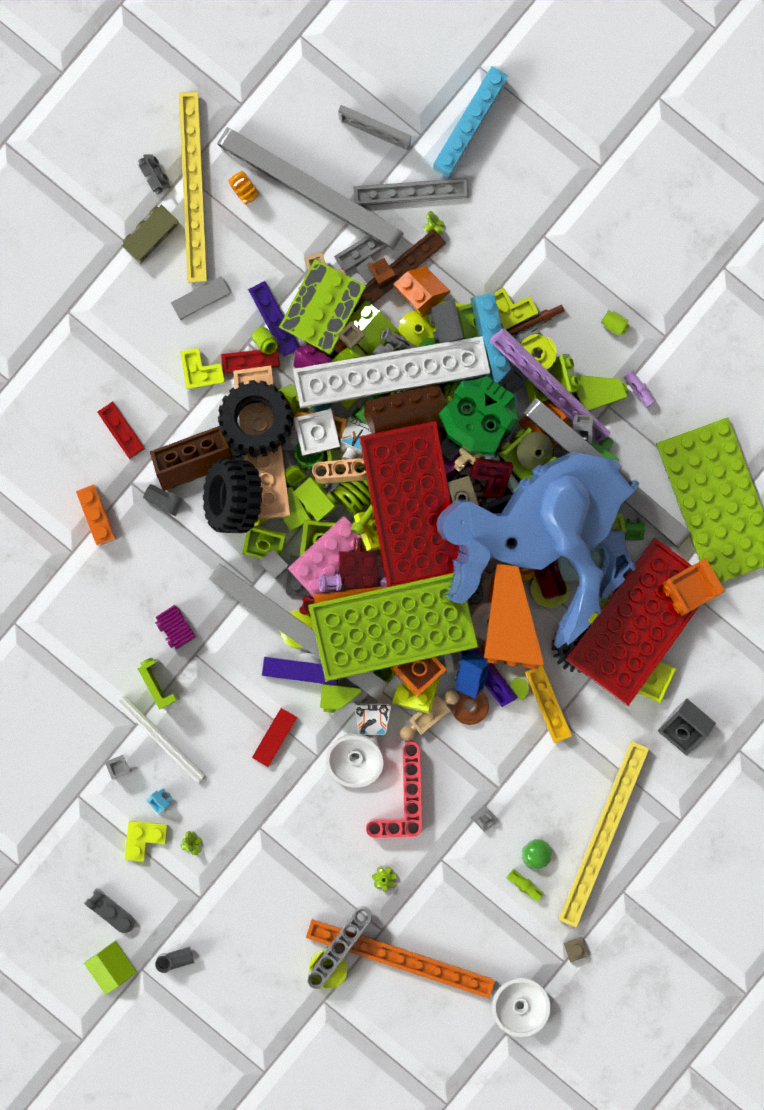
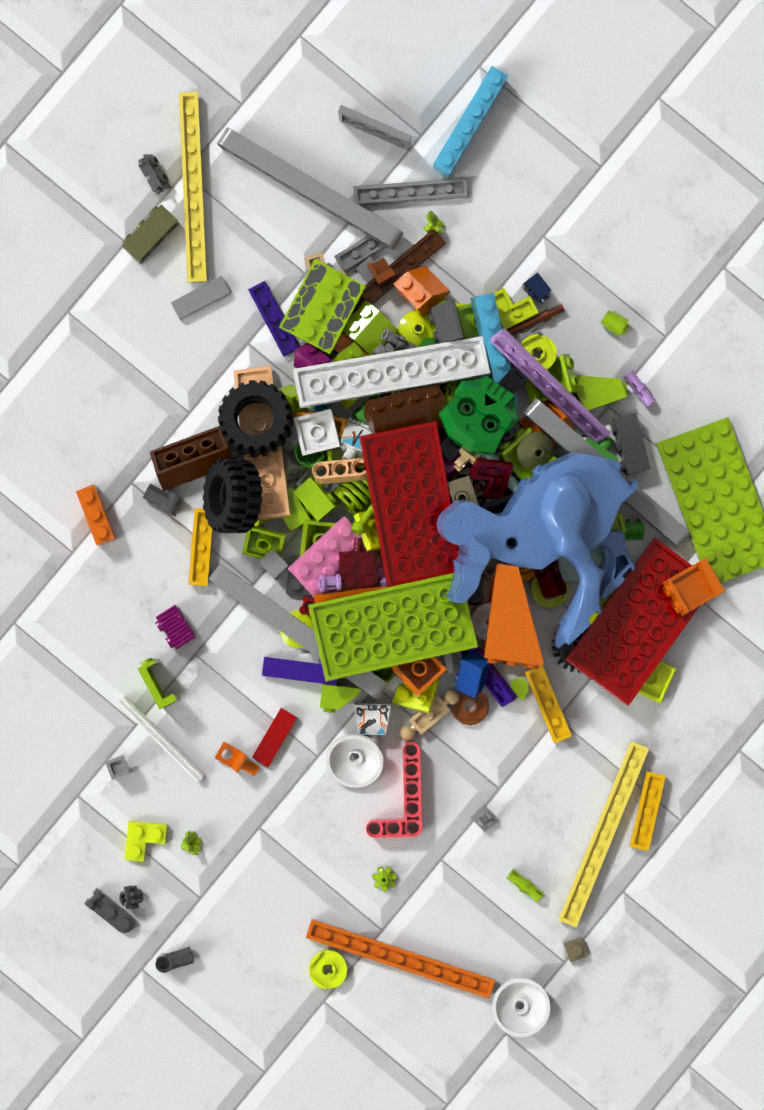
lime slope [84,940,137,995] -> none
red tile [97,401,145,459] -> none
medium azure tile [146,789,172,814] -> none
neon yellow plate [180,348,225,390] -> none
red tile [221,348,280,374] -> none
light orange gear [229,171,259,205] -> none
lime brick [252,327,278,354] -> none
lime tile [285,465,307,487] -> none
light grey beam [307,906,372,989] -> none
dark tan plate [338,321,365,350] -> none
bright green hair [522,839,552,869] -> none
light grey panel [573,414,594,444] -> none
dark grey slope [658,698,716,756] -> none
none -> dark grey gear [119,885,143,909]
none -> yellow plate [188,508,213,586]
none -> orange bracket [215,742,260,776]
none -> dark blue brick [521,272,552,304]
none -> dark grey brick [610,413,651,476]
none -> yellow plate [629,771,666,851]

